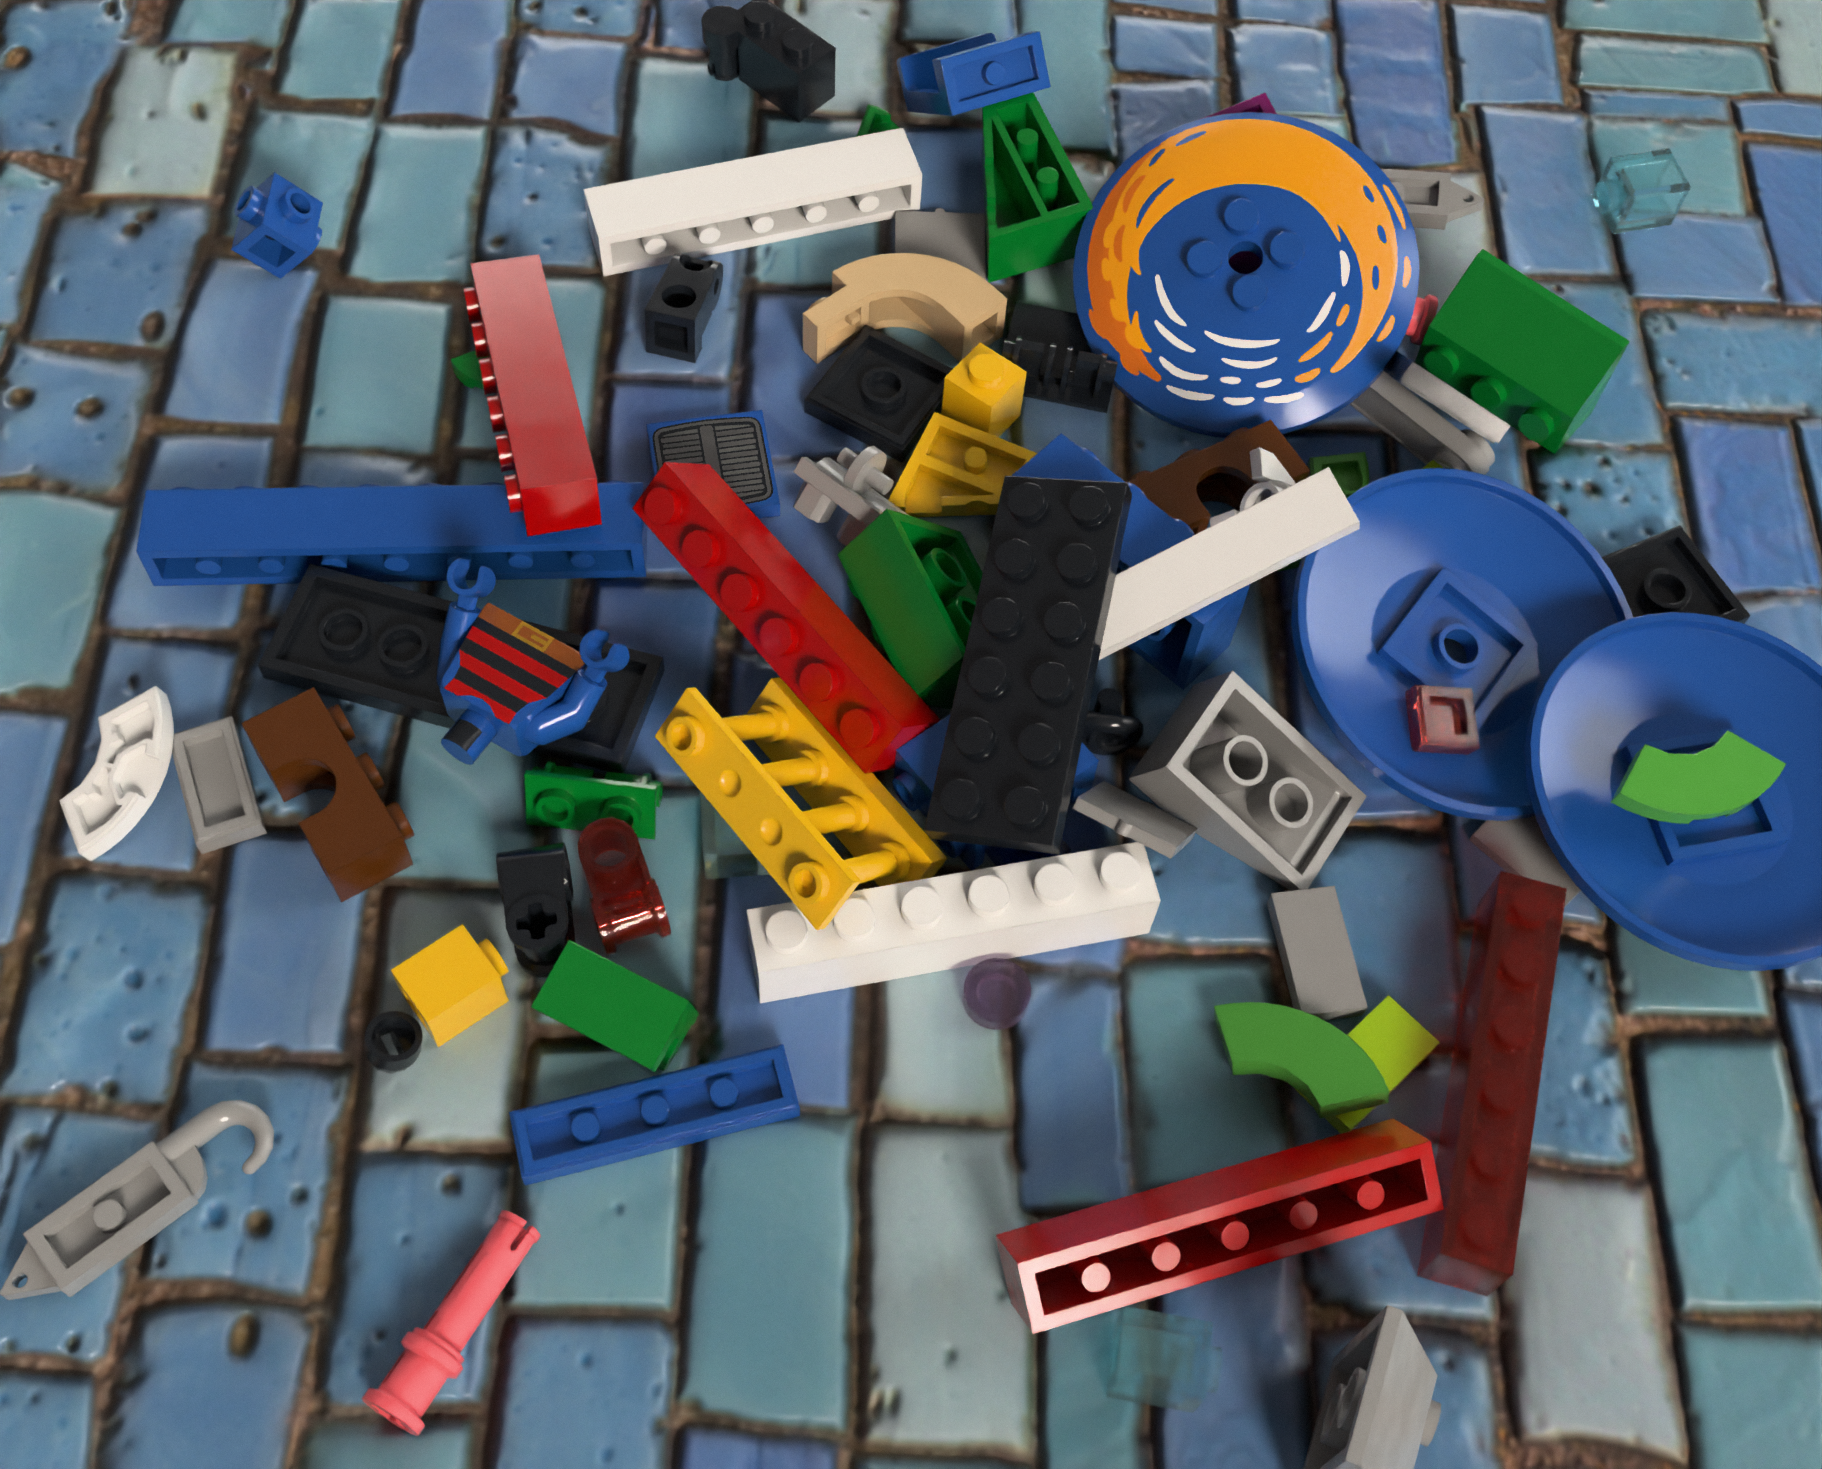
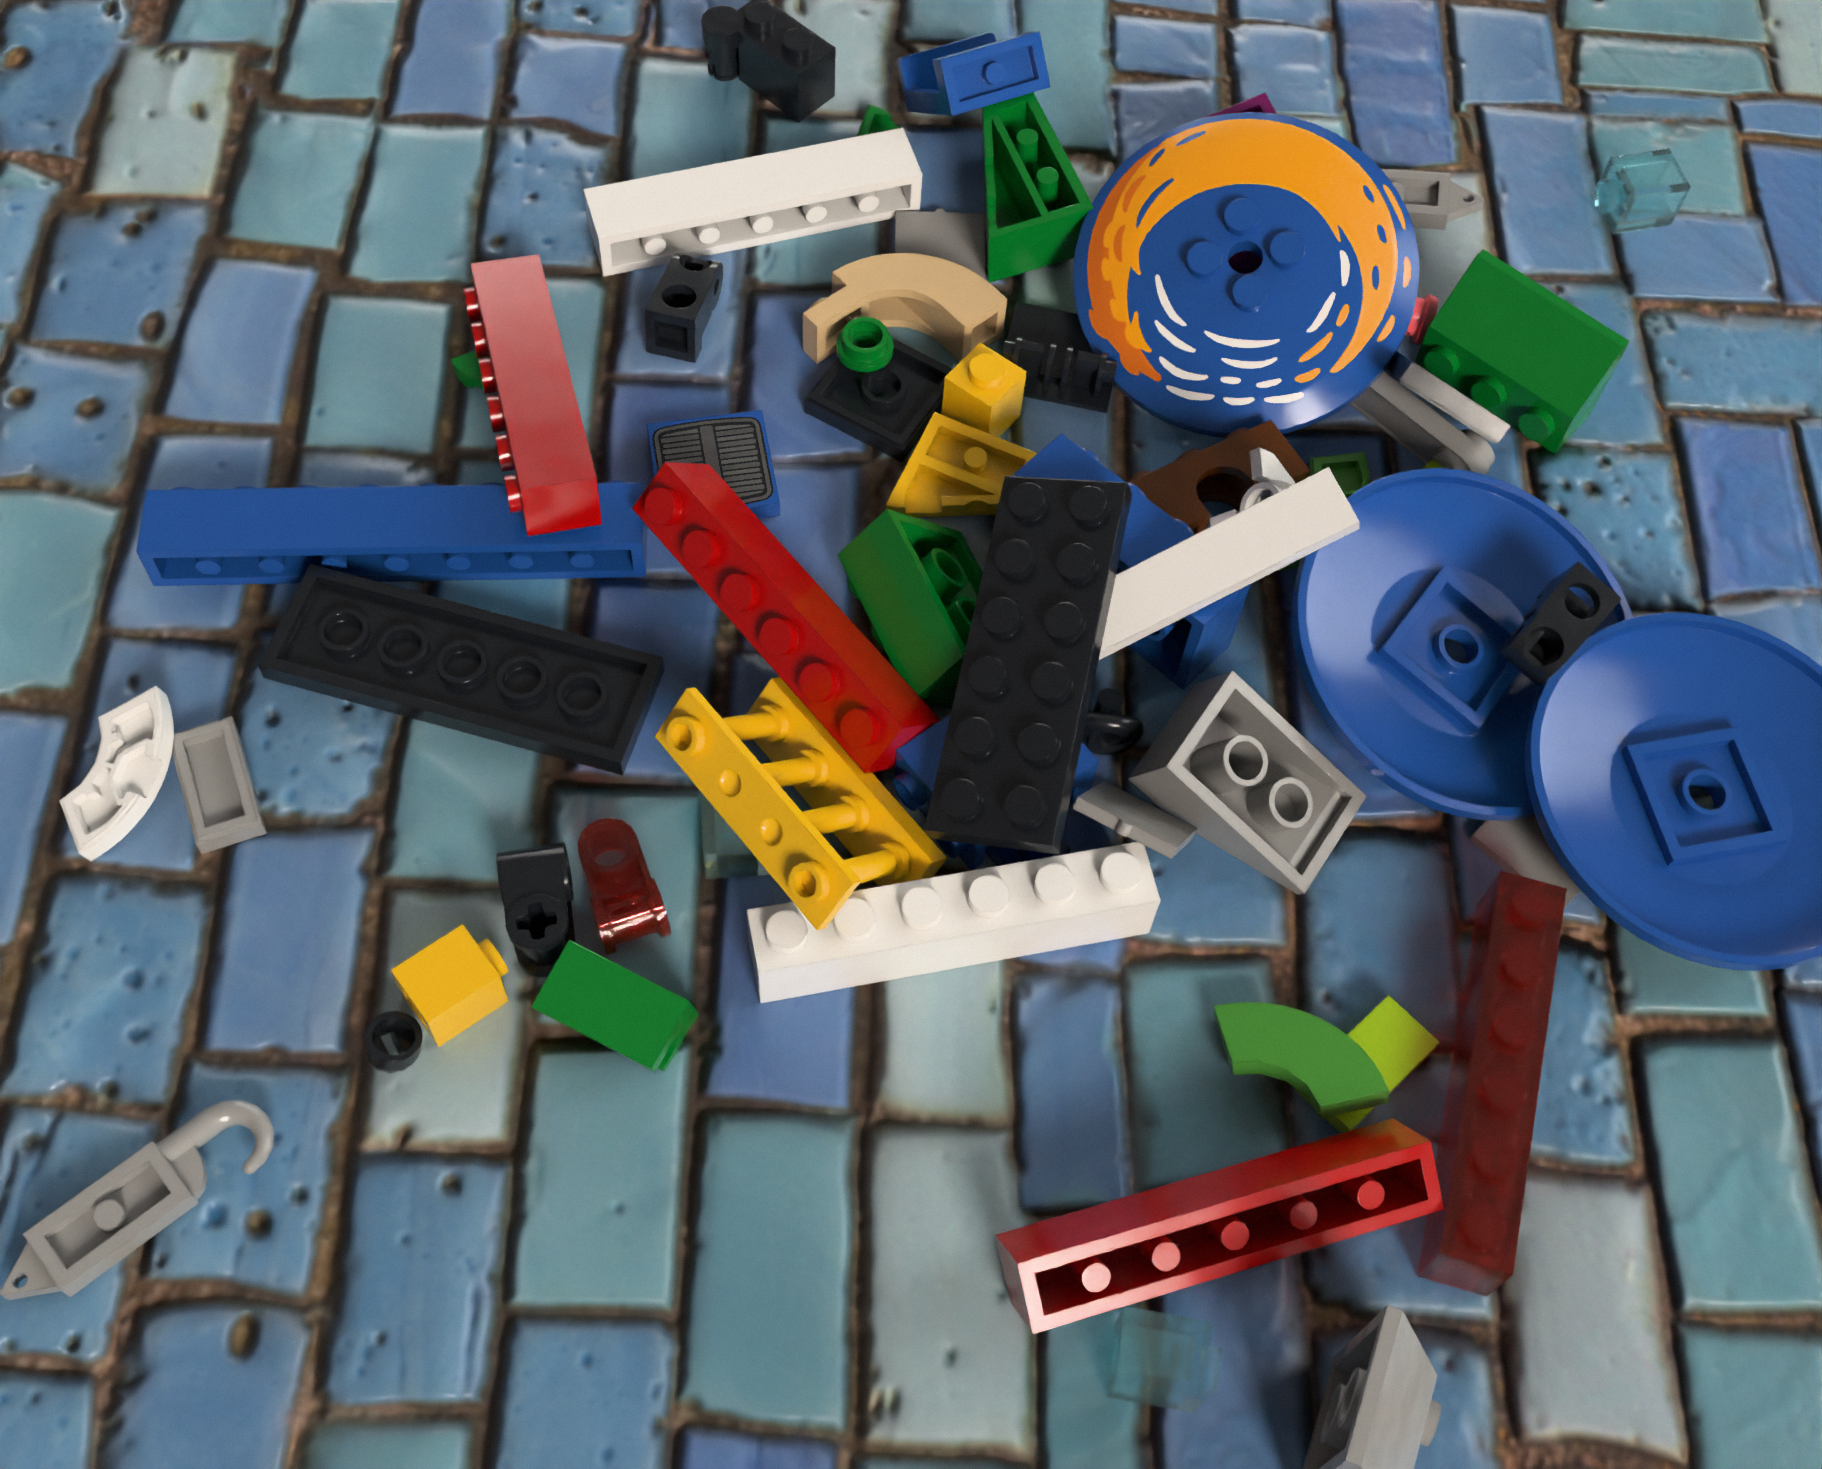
blue brick [231,172,323,279] -> none
reddish brown arch [241,687,415,903] -> none
coral pin [361,1210,541,1436] -> none
torso [436,558,630,765] -> none
blue tile [509,1044,800,1186] -> none
green hinge [524,761,663,840] -> none
light grey hips [793,446,910,546] -> none
clear purple tile [962,958,1031,1030] -> none
light grey tile [1267,886,1368,1021] -> none
clear red tile [1405,685,1480,755] -> none
black tile [1602,525,1750,624] -> none
bright green tile [1611,730,1786,824] -> none
none -> green plate [836,317,894,372]
none -> black leg [1499,561,1622,686]

